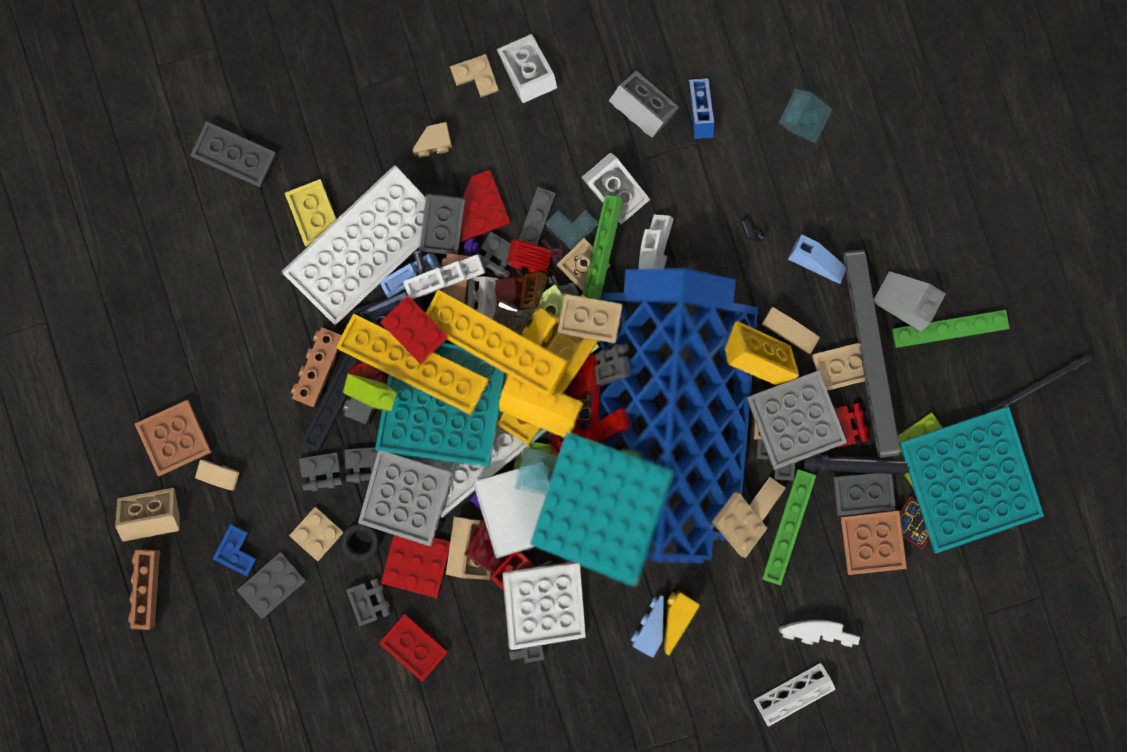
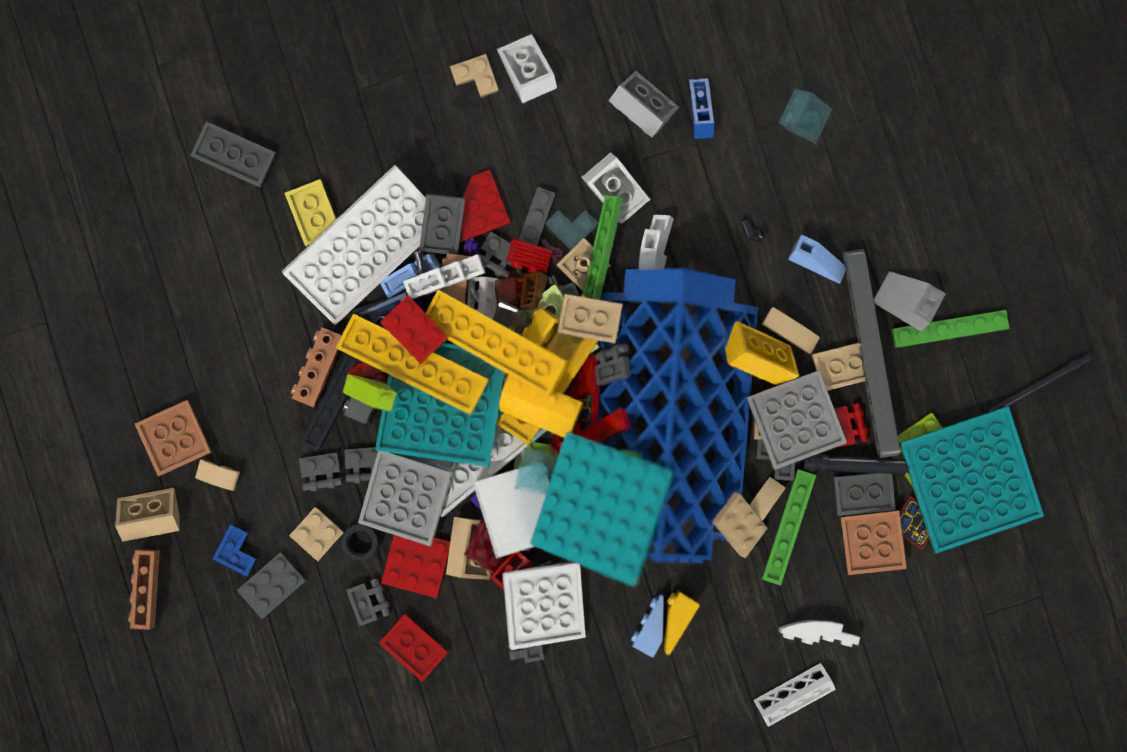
tan slope [413,122,452,158] -> none

